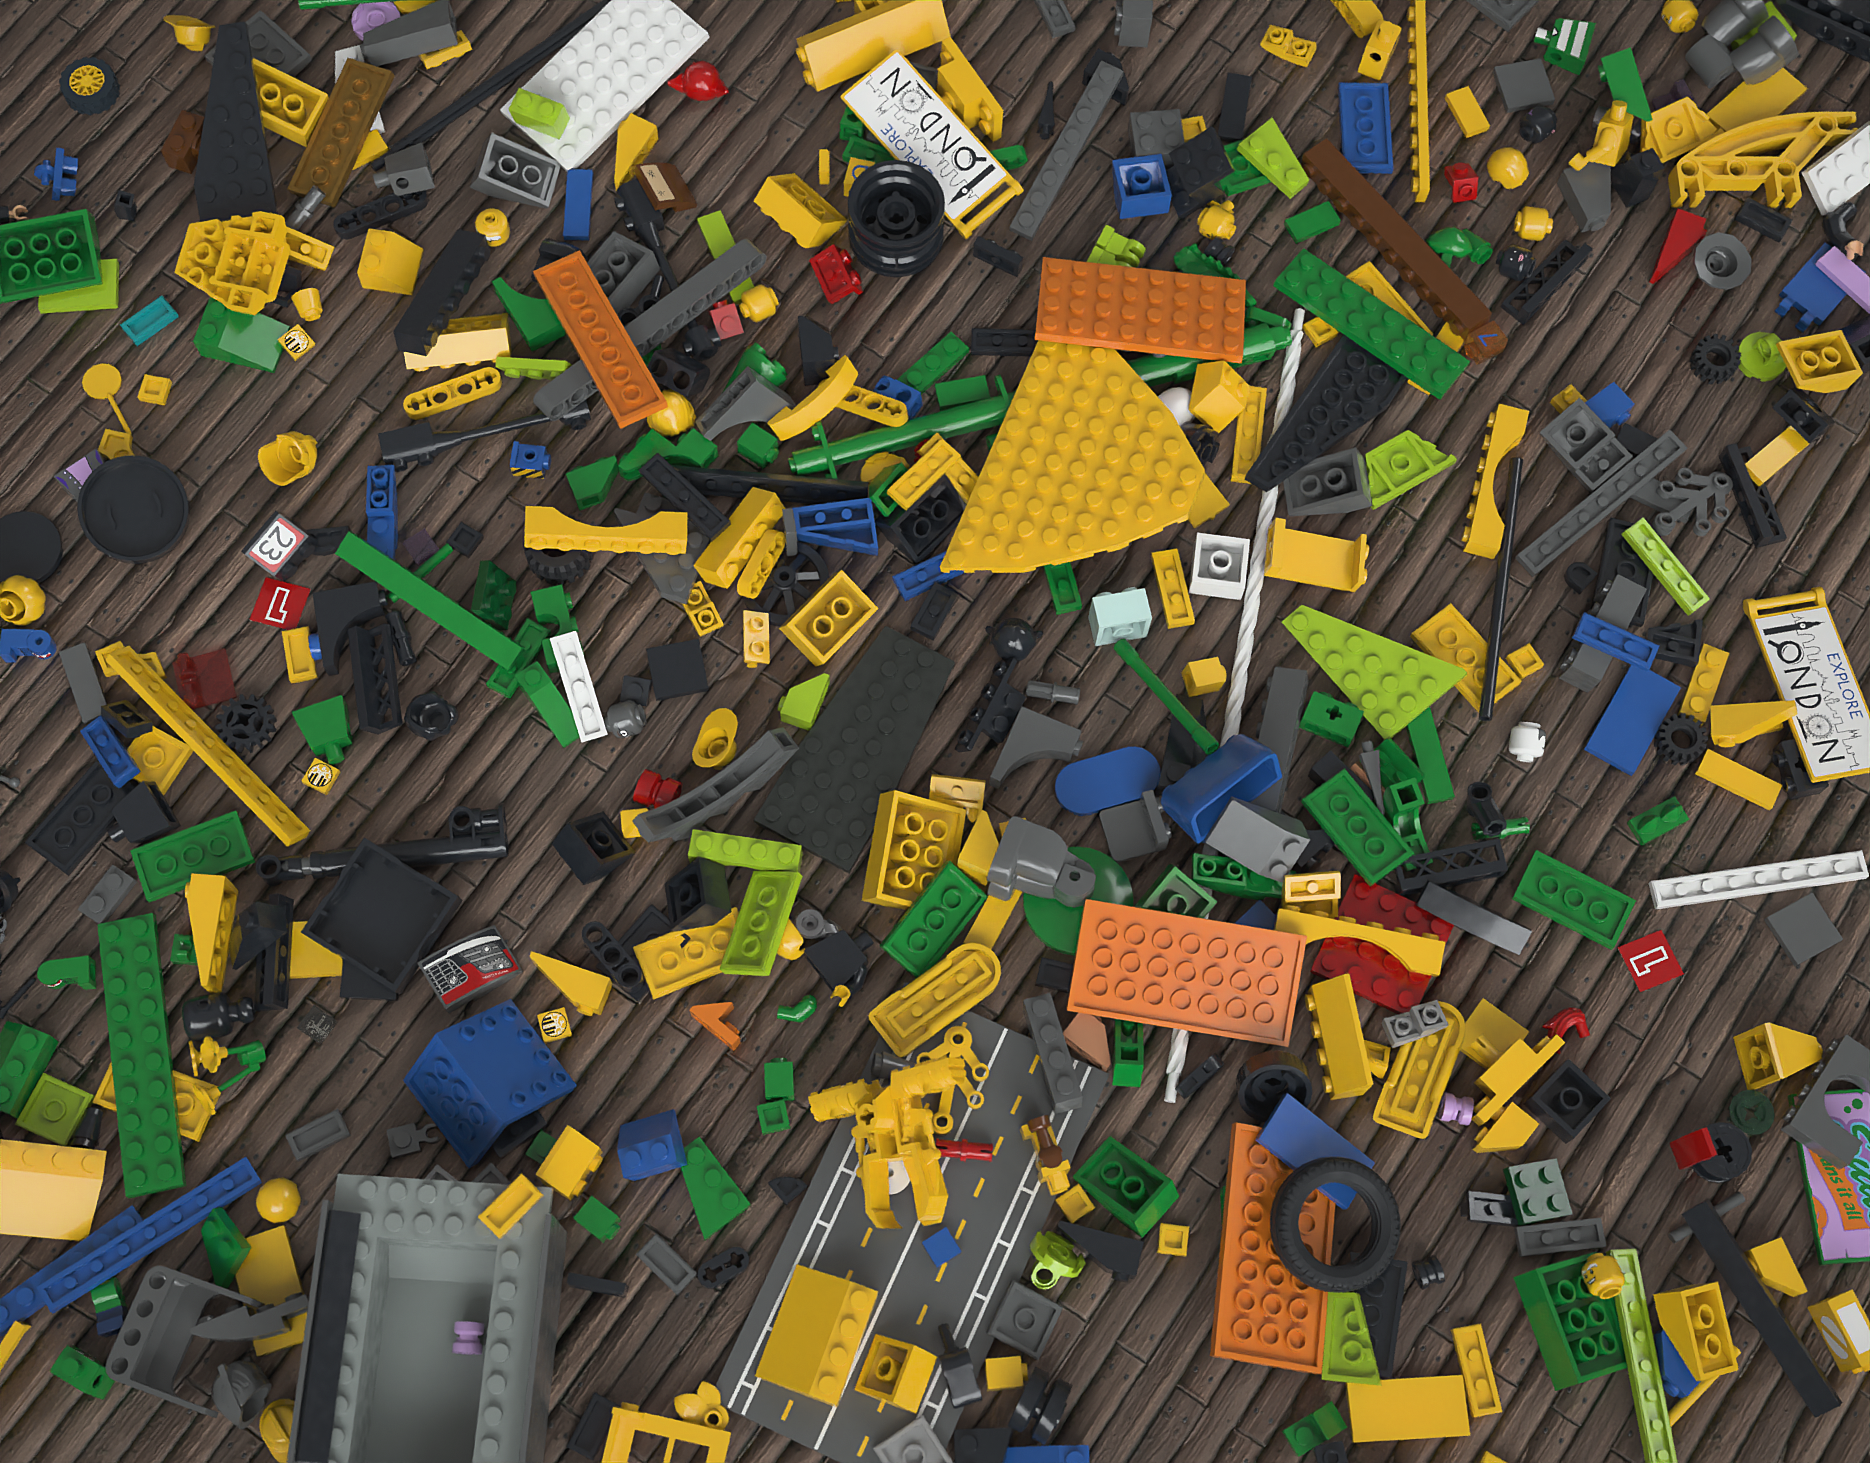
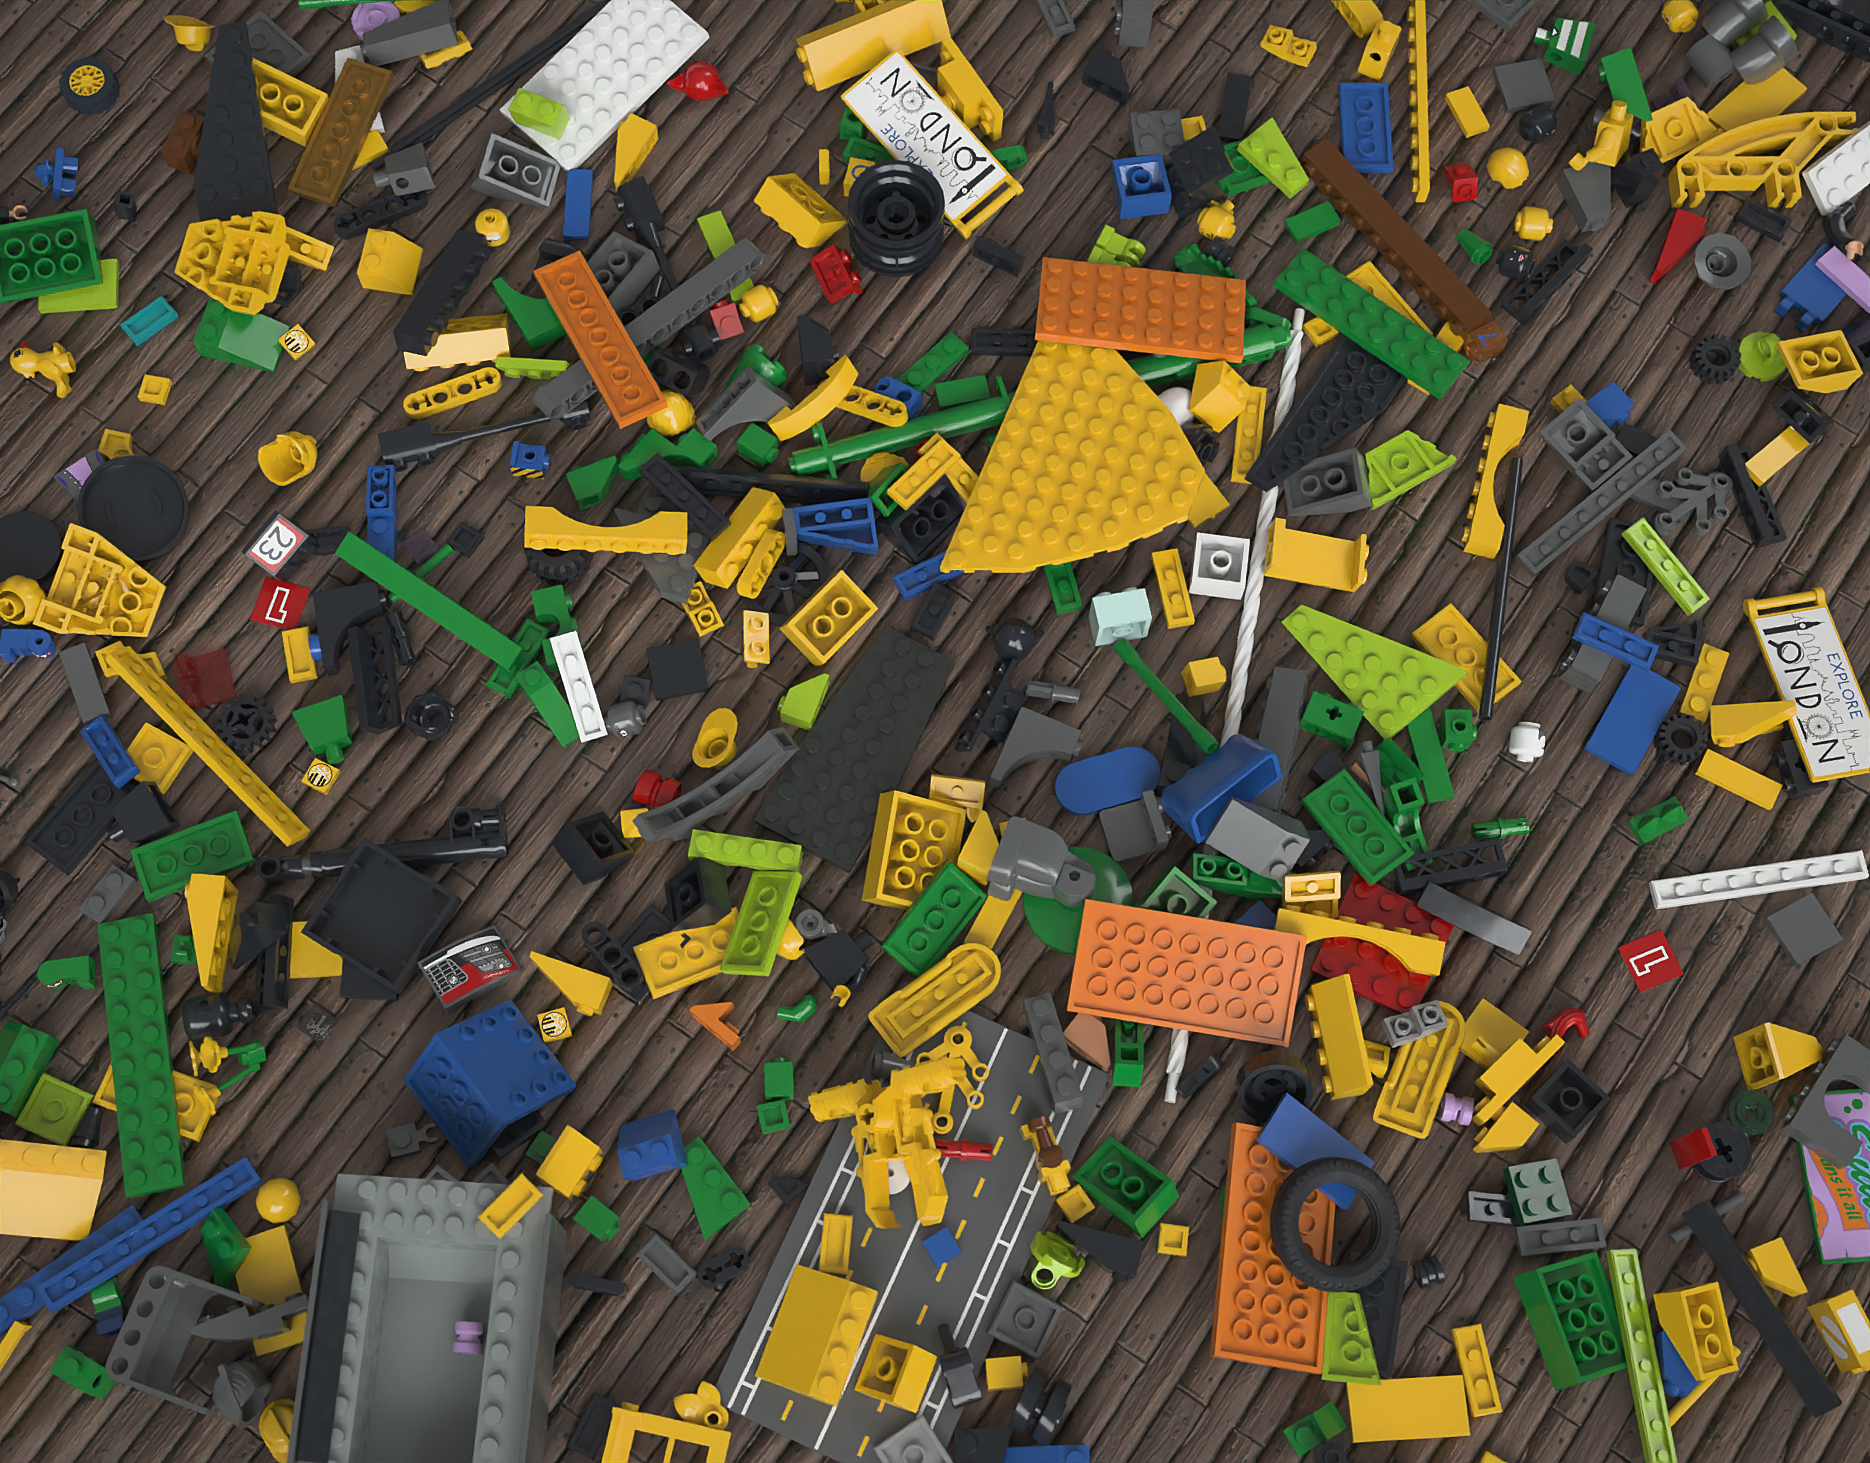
yellow piece [82,364,131,434] -> none
black plate [101,700,153,738] -> none
dark grey pin [285,185,326,231] -> none
dark grey tile [285,1109,351,1162] -> none
yellow hat [291,288,323,321] -> none
dark green plate [471,560,517,631] -> none
reddish brown slope [633,162,698,212] -> none
dark grey plate [1009,61,1123,241] -> none
black tile [1035,957,1074,993] -> none
green piece [1426,226,1474,268] -> none
black piece [1466,782,1507,837] -> none
yellow tile [1506,643,1544,679] -> none
green plate [1511,850,1636,950] -> none
yellow head [1581,1253,1625,1299] -> none
none -> yellow animal [10,340,76,398]
none -> yellow wedge [33,523,166,637]
none -> yellow tile [819,1213,853,1275]
none -> green brick [1439,709,1477,752]

